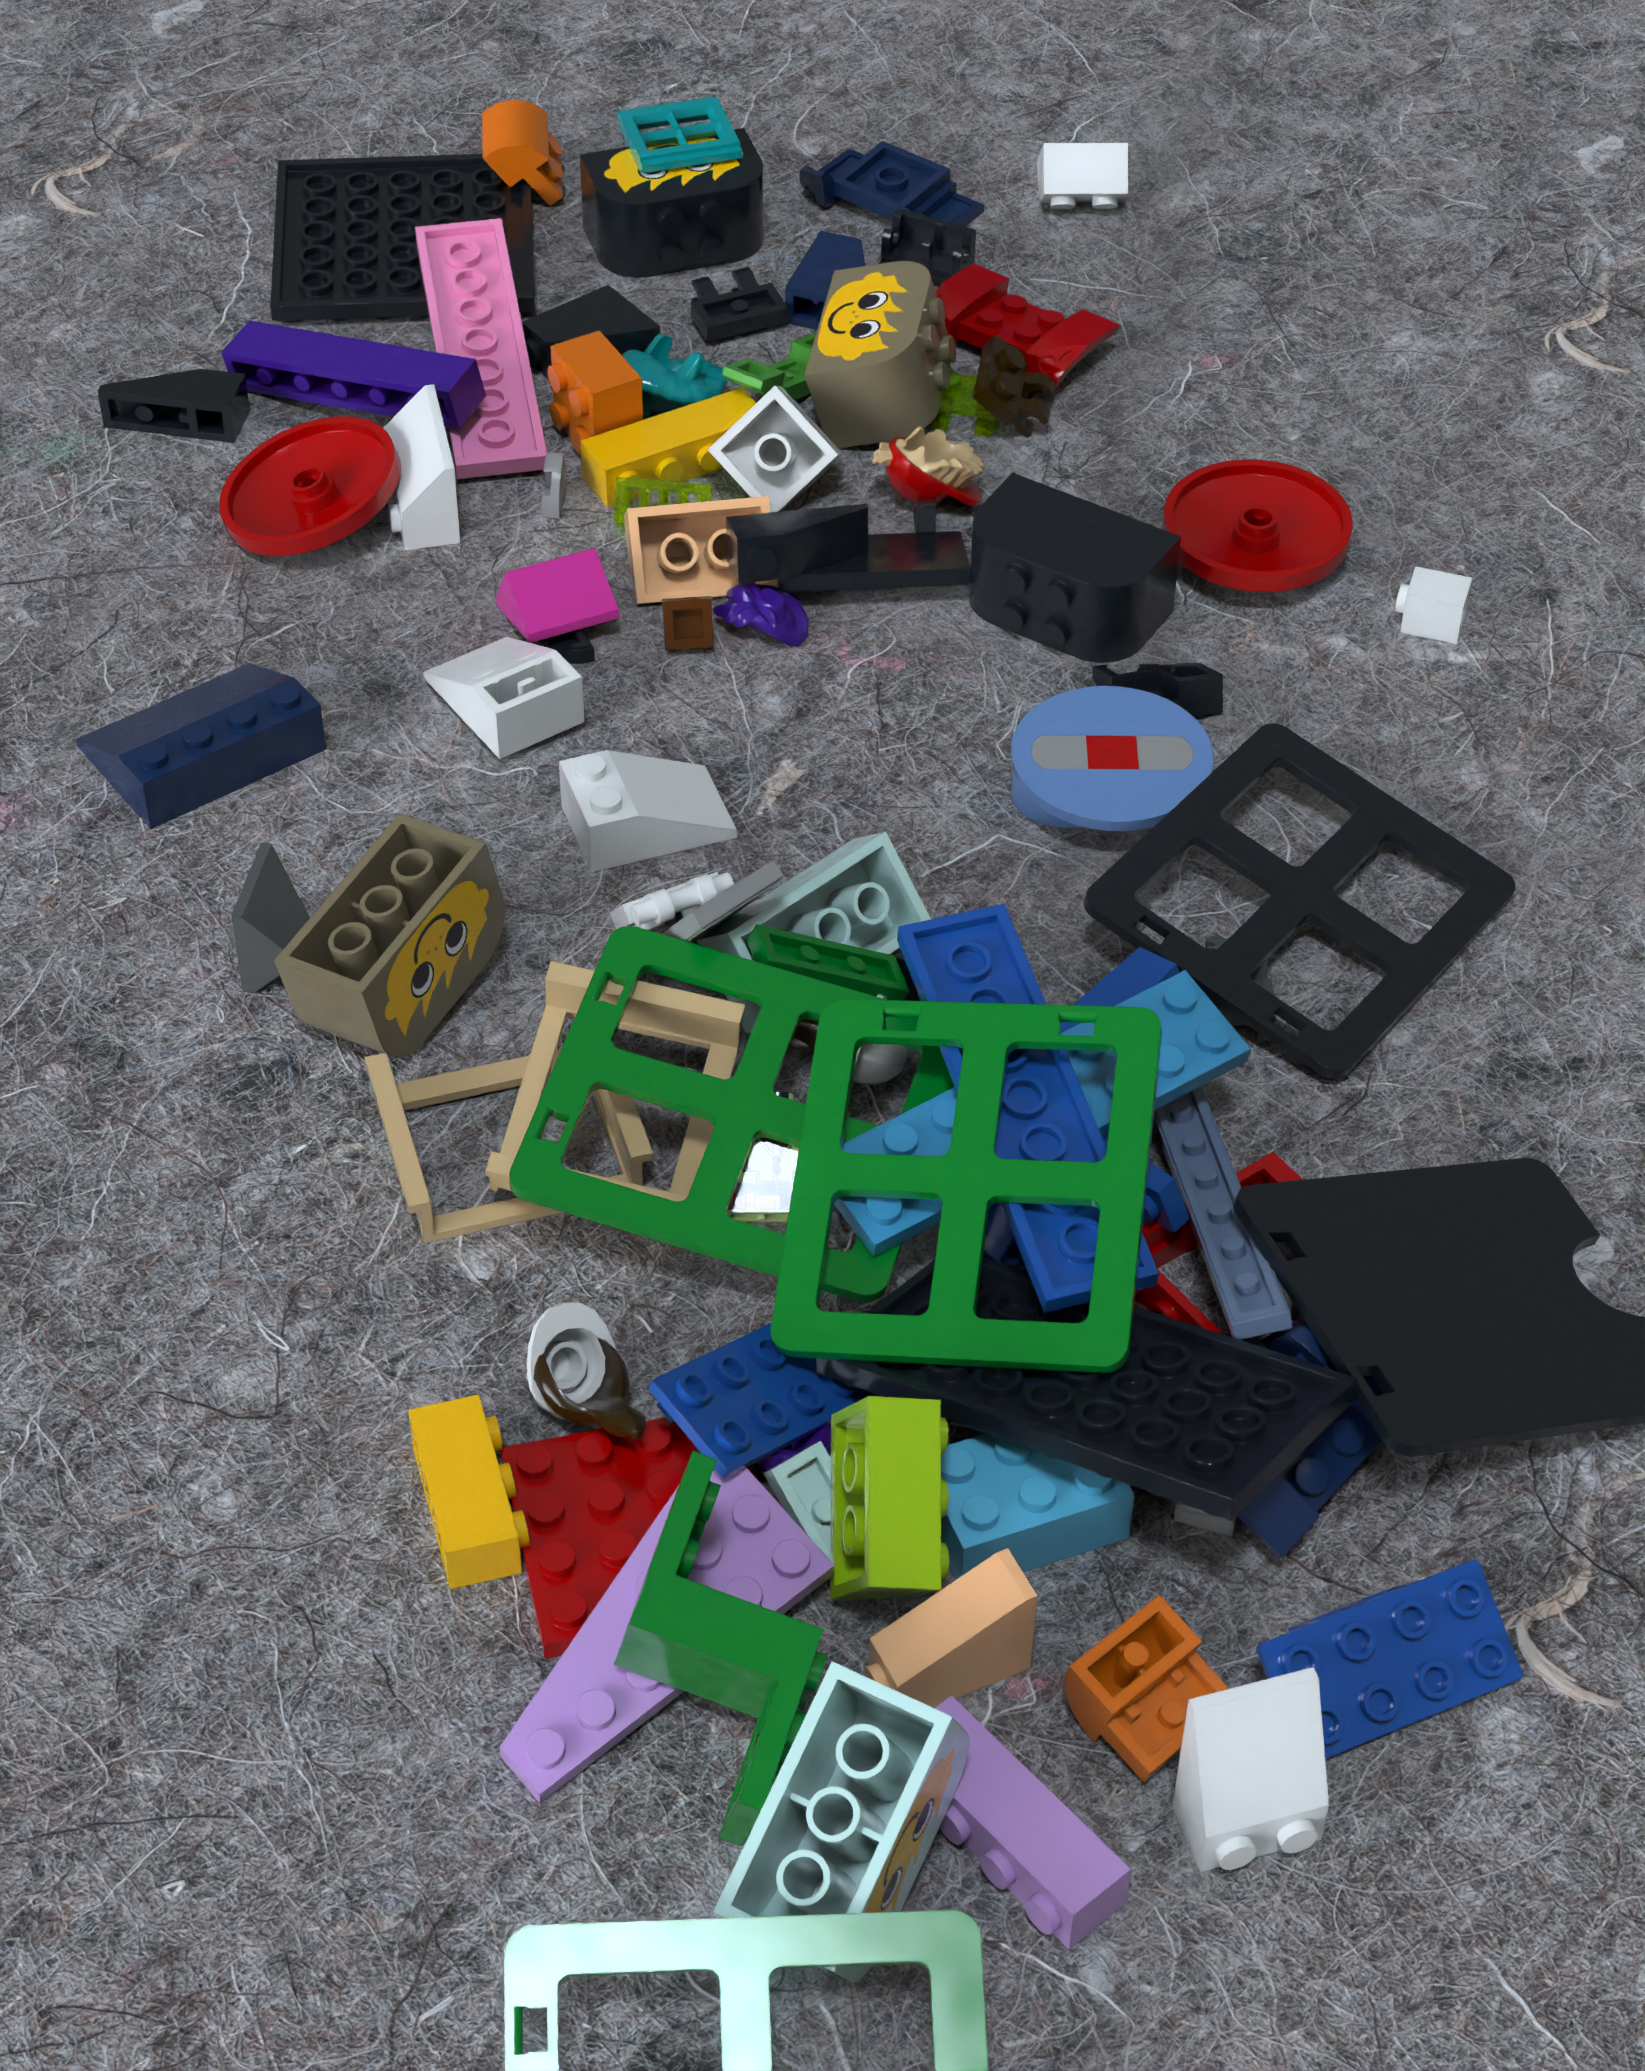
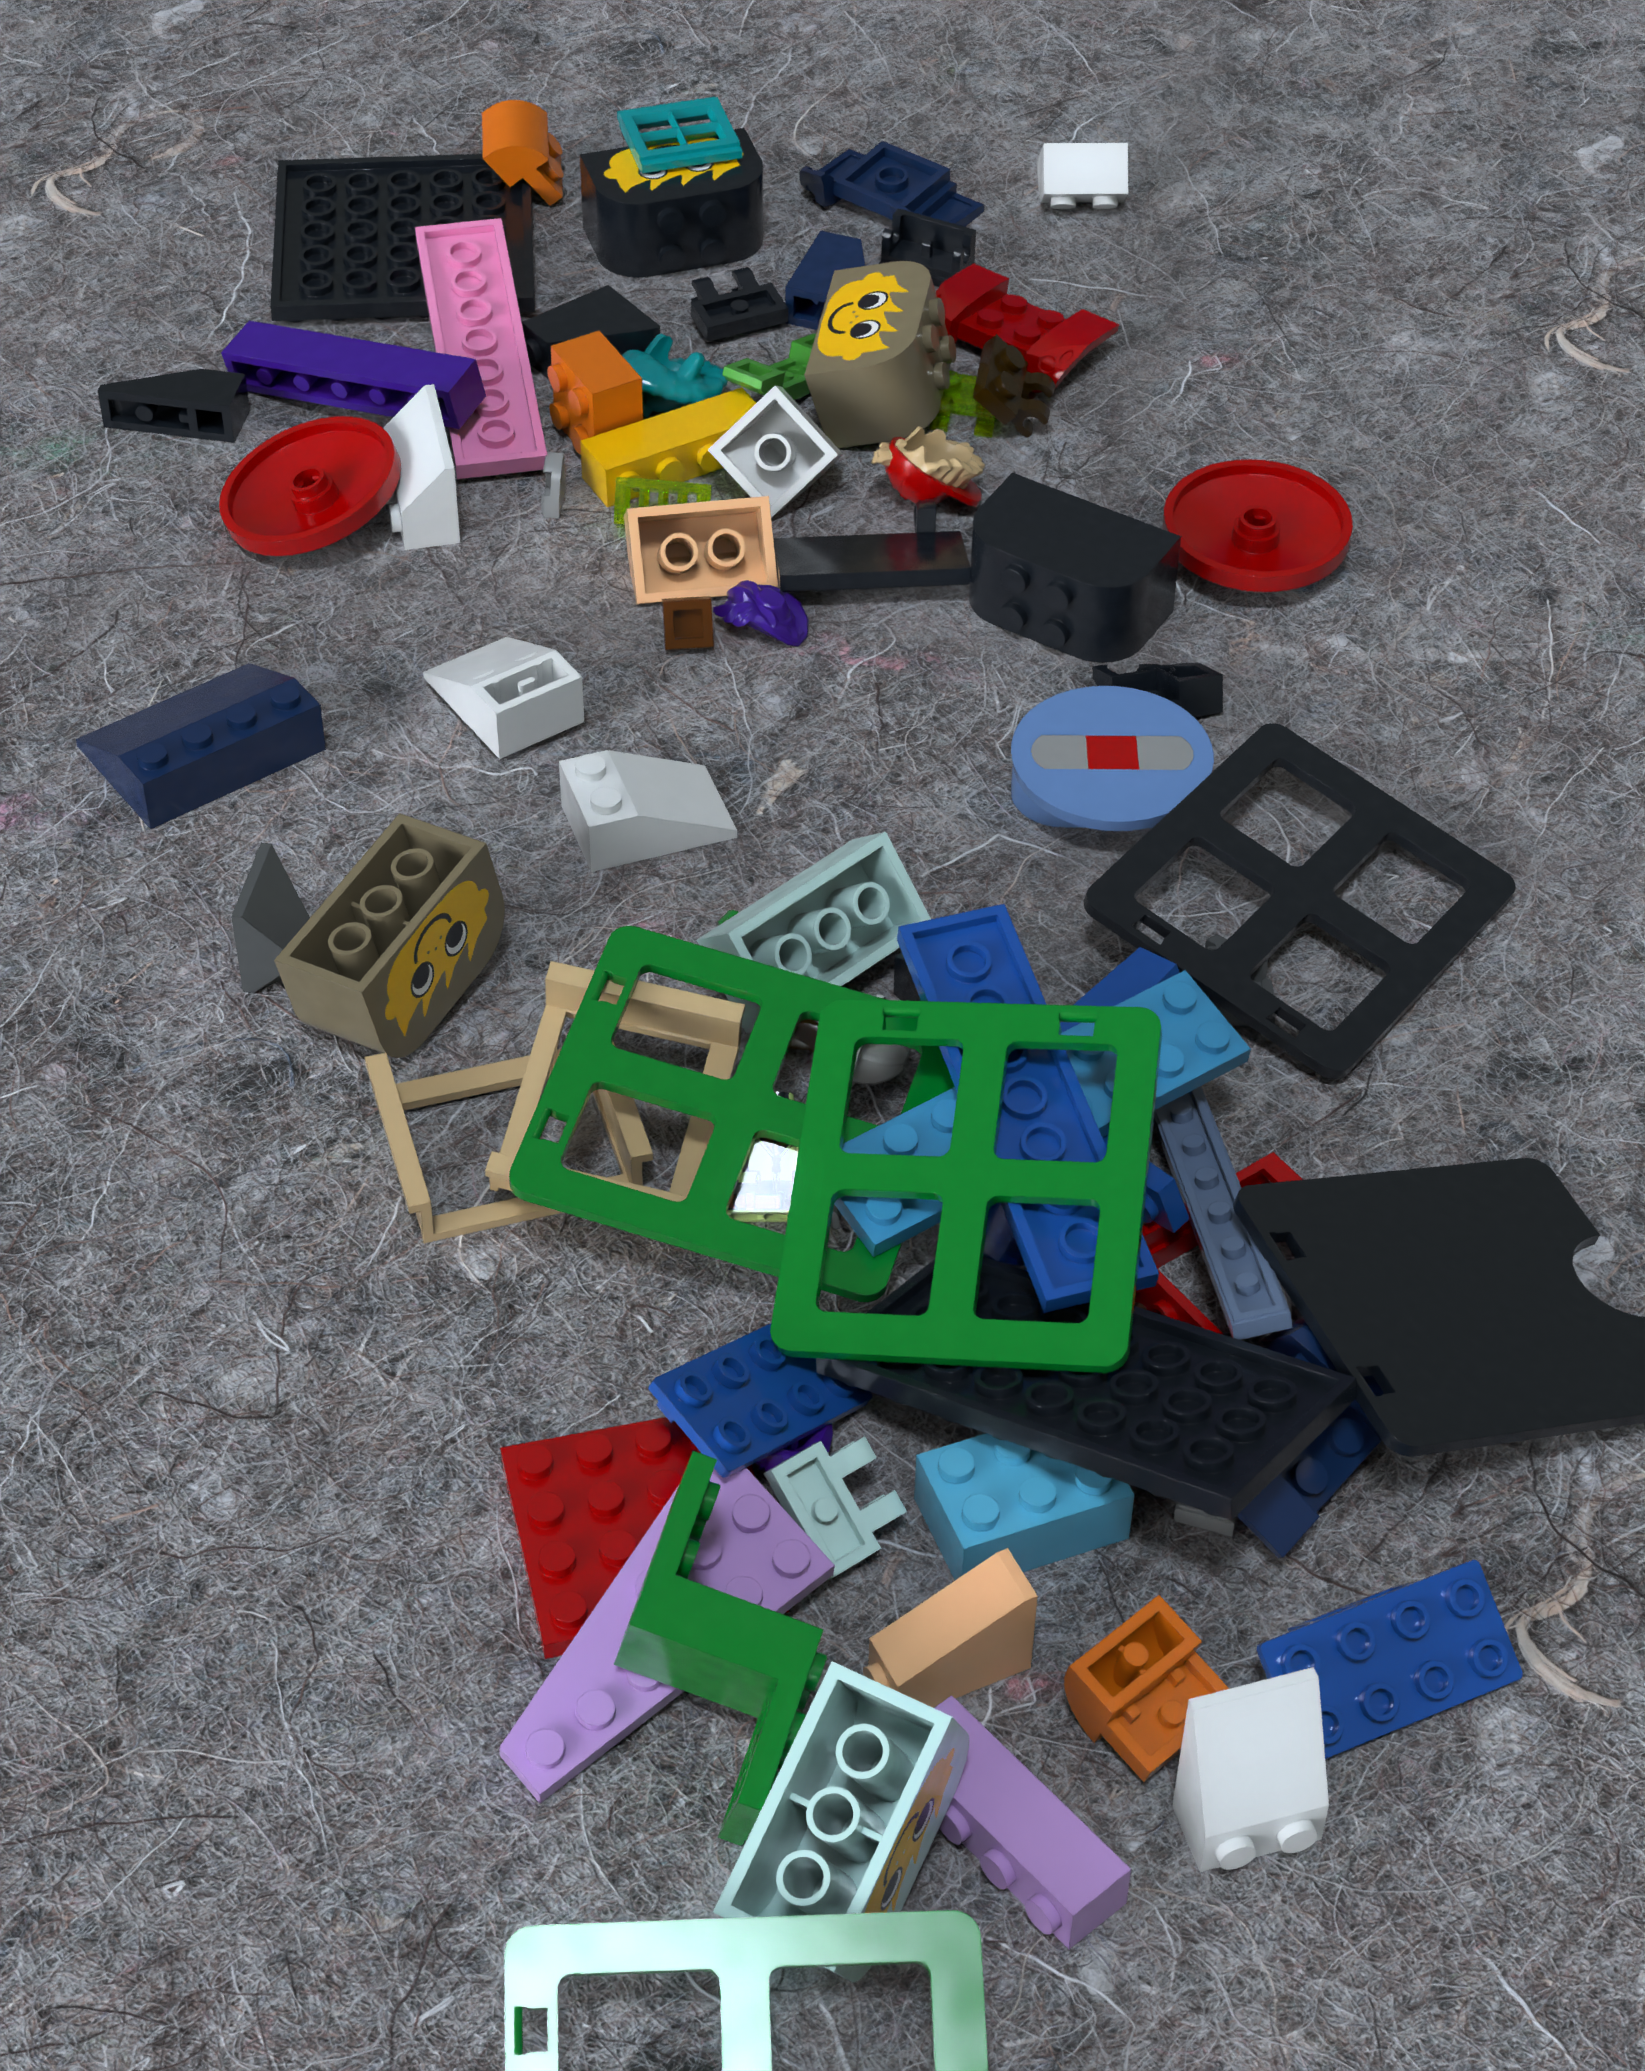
yellow brick [408,1394,530,1590] -> none
dark pink slope [496,548,620,643] -> none
piece [525,1302,646,1440] -> none
black tile [532,629,595,664] -> none
white plate [610,872,734,931] -> none
light grey tile [639,860,784,979] -> none
black slope [726,504,868,584] -> none
green plate [747,924,910,1001] -> none
lime slope [830,1396,949,1600] -> none
white brick [1395,566,1472,644] -> none

